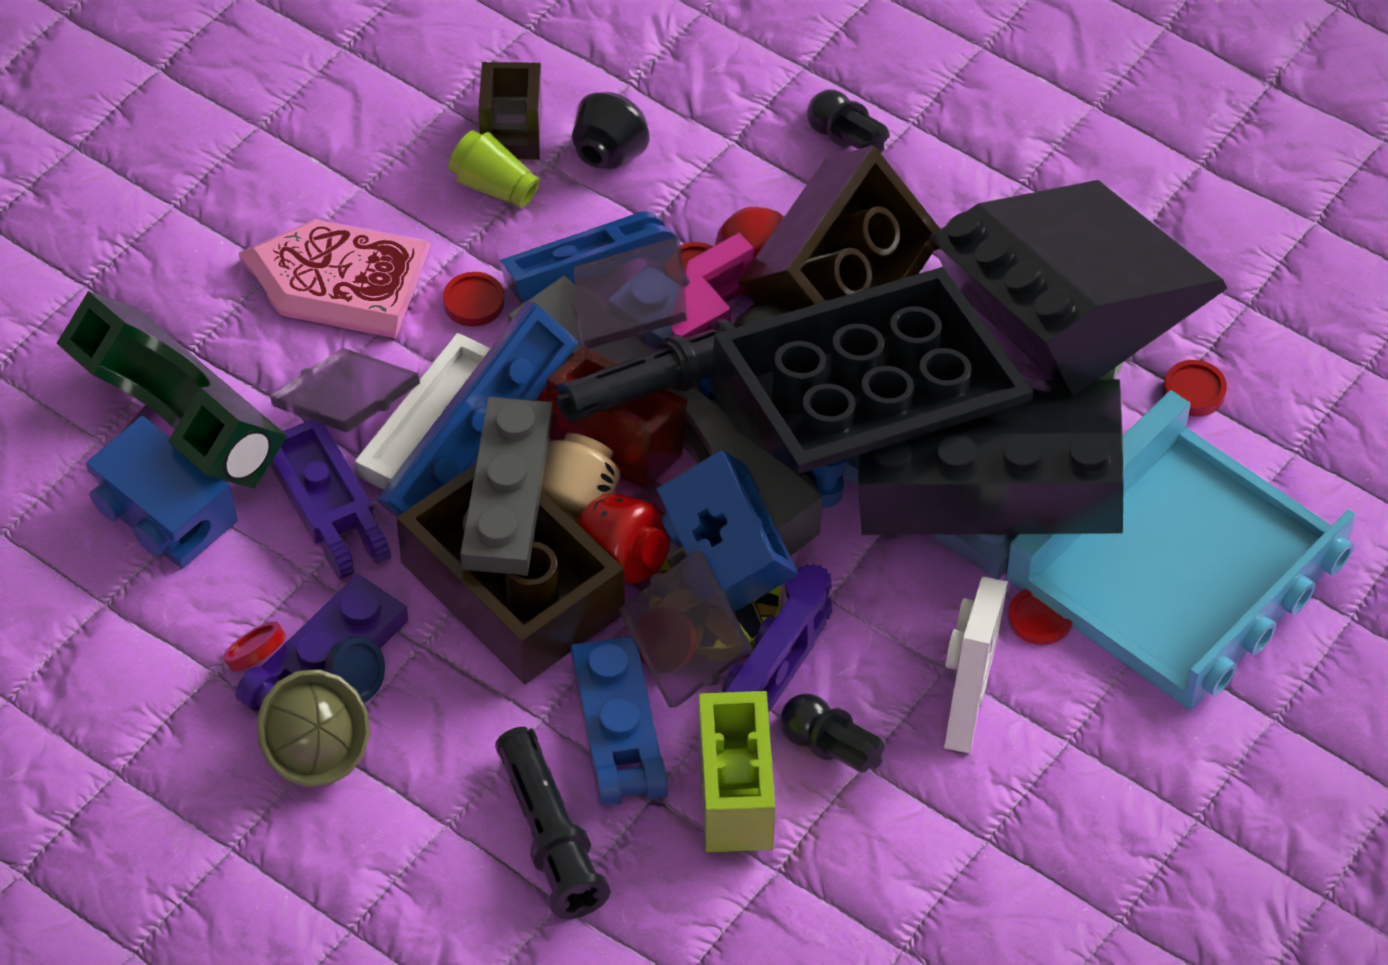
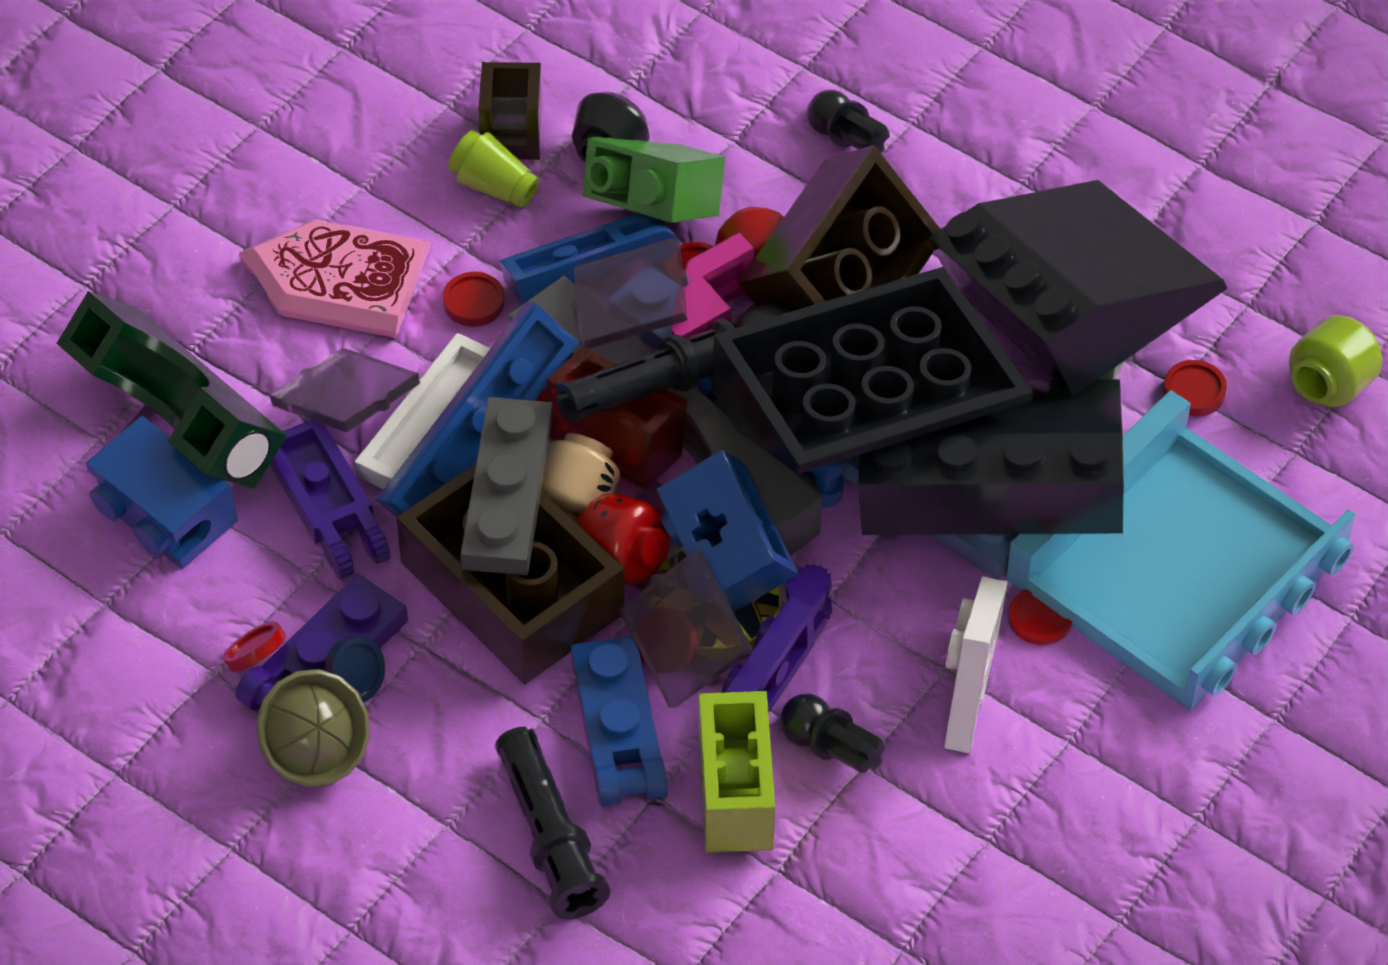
none -> bright green slope [582,137,725,223]
none -> lime head [1289,315,1383,408]

